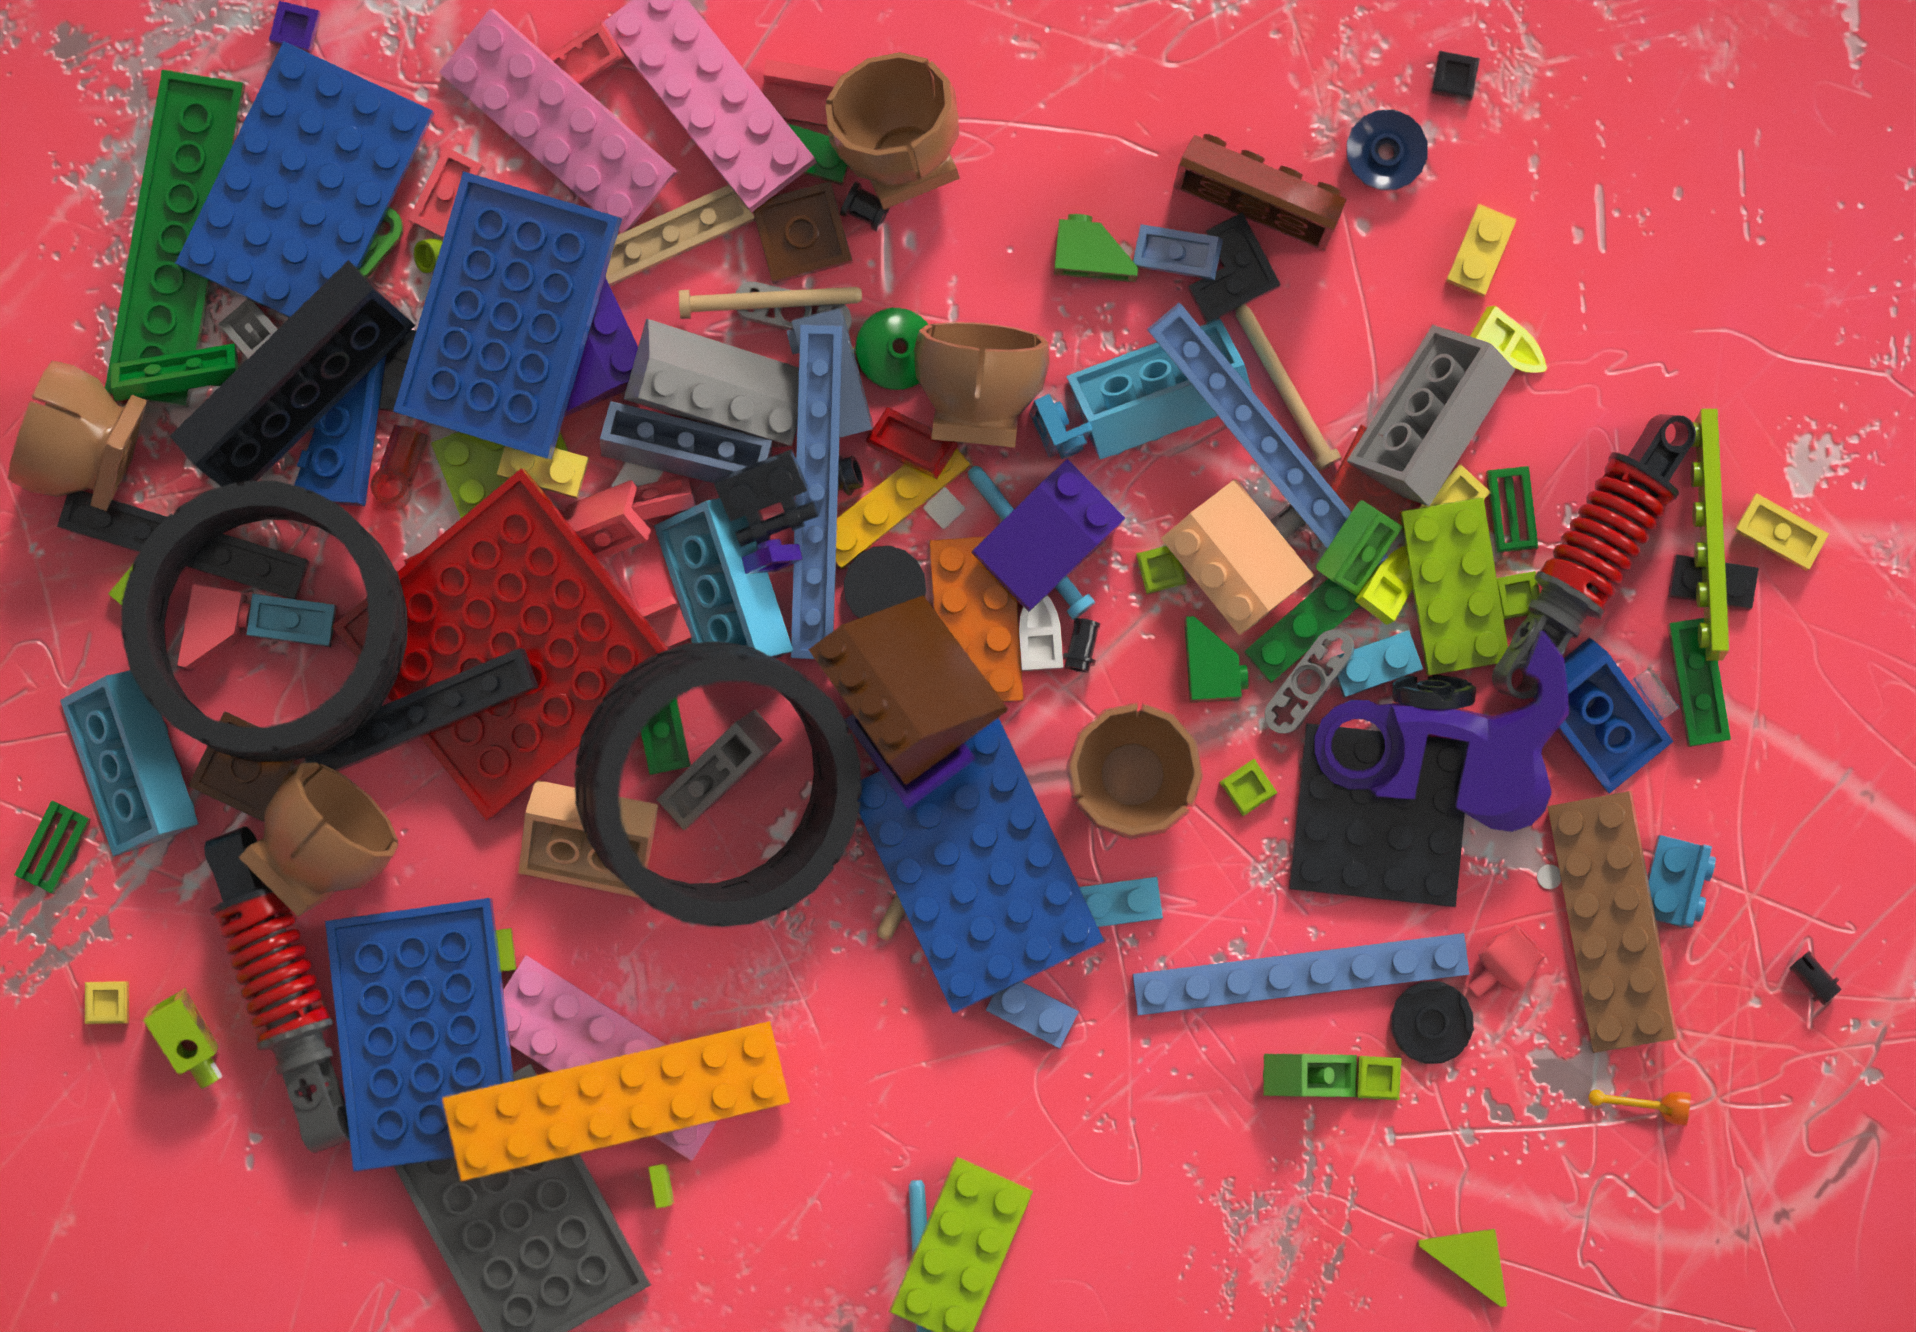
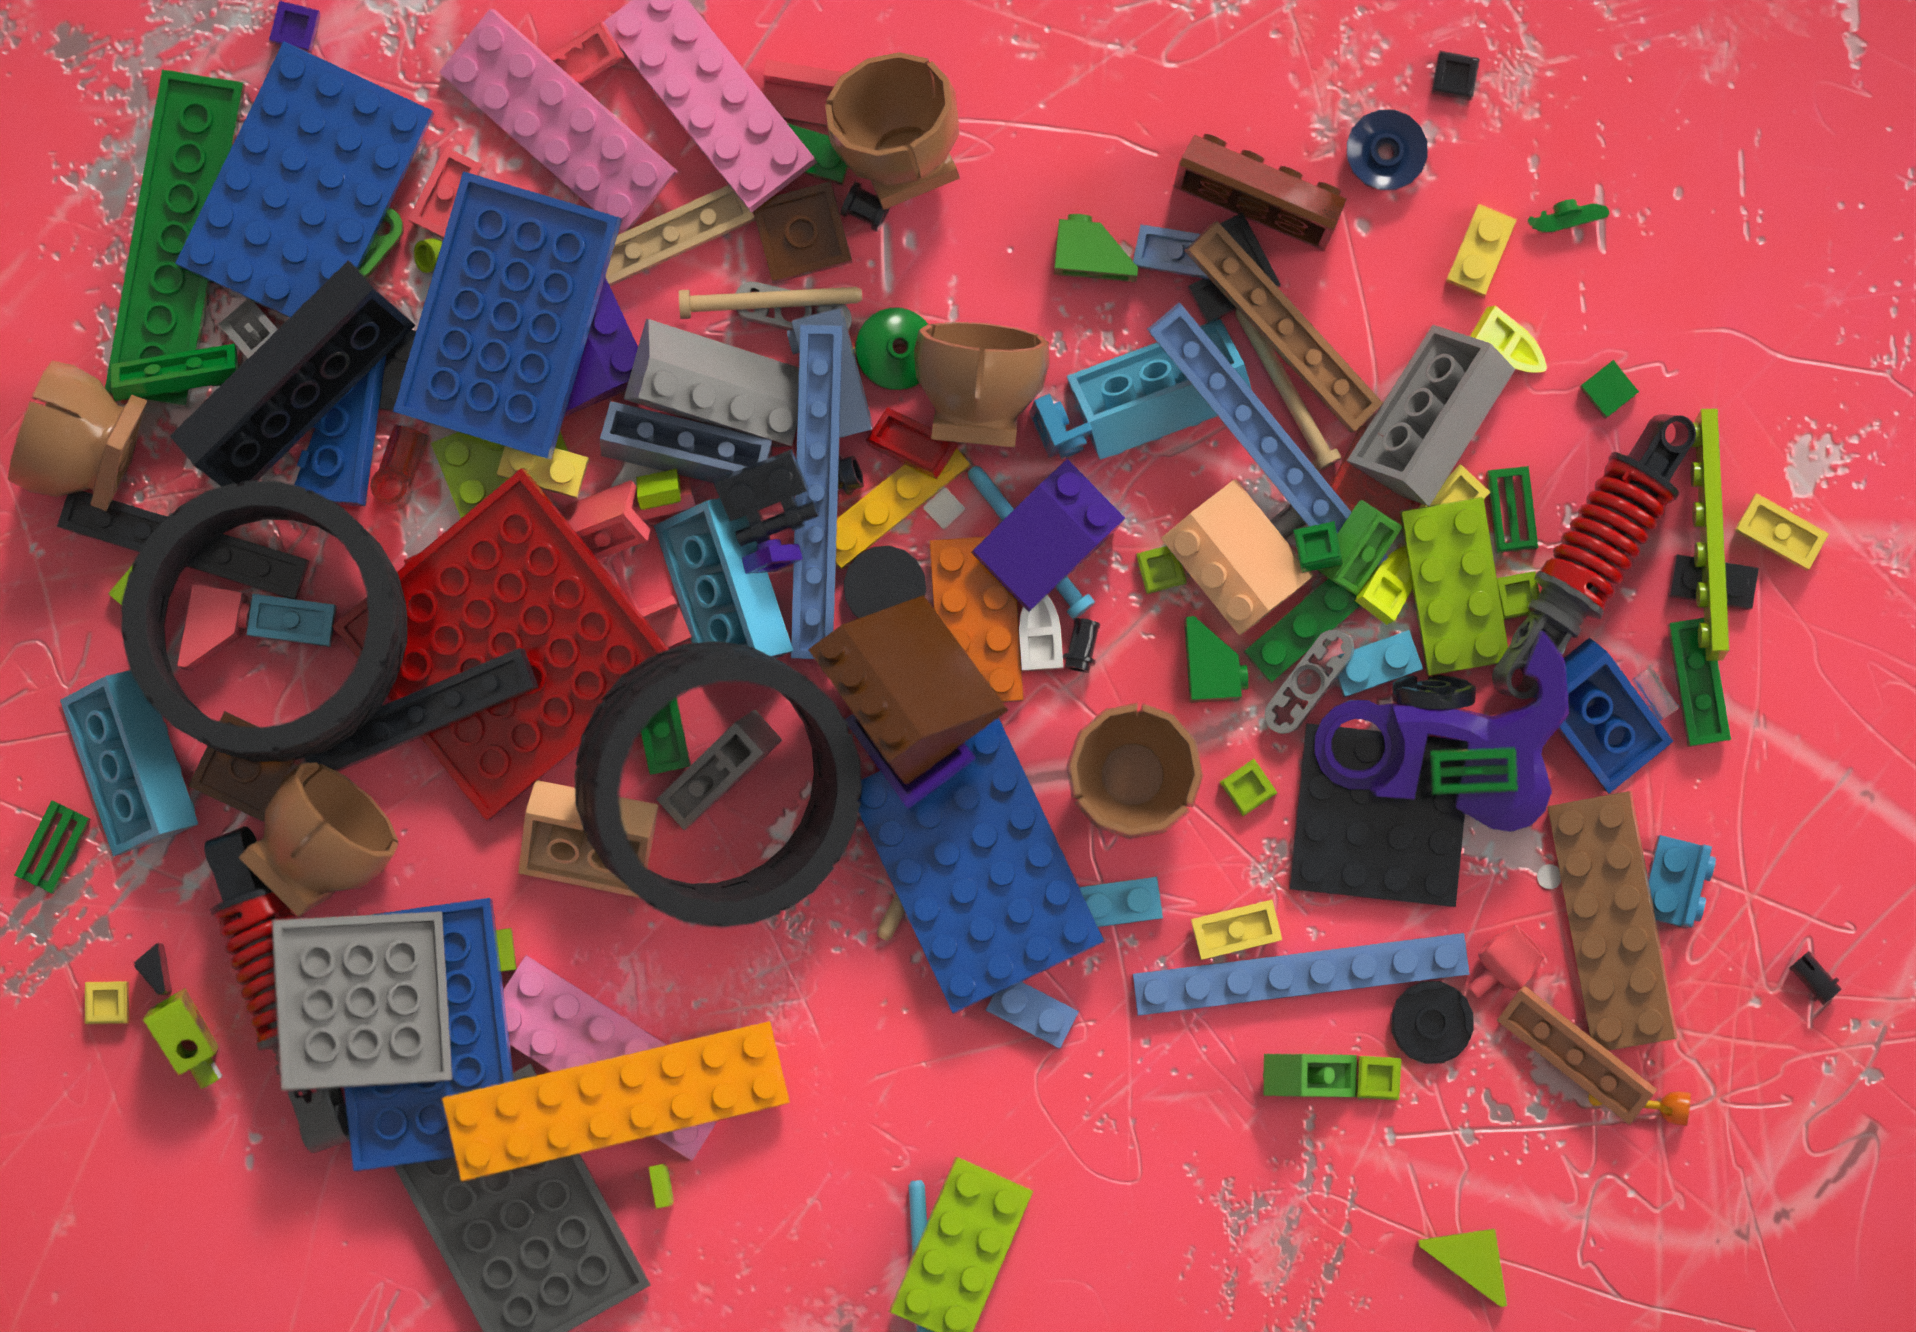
none -> black slope [134,943,172,995]
none -> light grey plate [271,912,452,1091]
none -> lime tile [636,469,681,510]
none -> medium nougat plate [1184,221,1383,432]
none -> light yellow plate [1191,900,1282,960]
none -> green tile [1293,521,1343,573]
none -> green tile [1431,747,1518,794]
none -> nougat plate [1497,985,1658,1125]
none -> green piece [1528,199,1610,232]
none -> green tile [1580,360,1639,419]

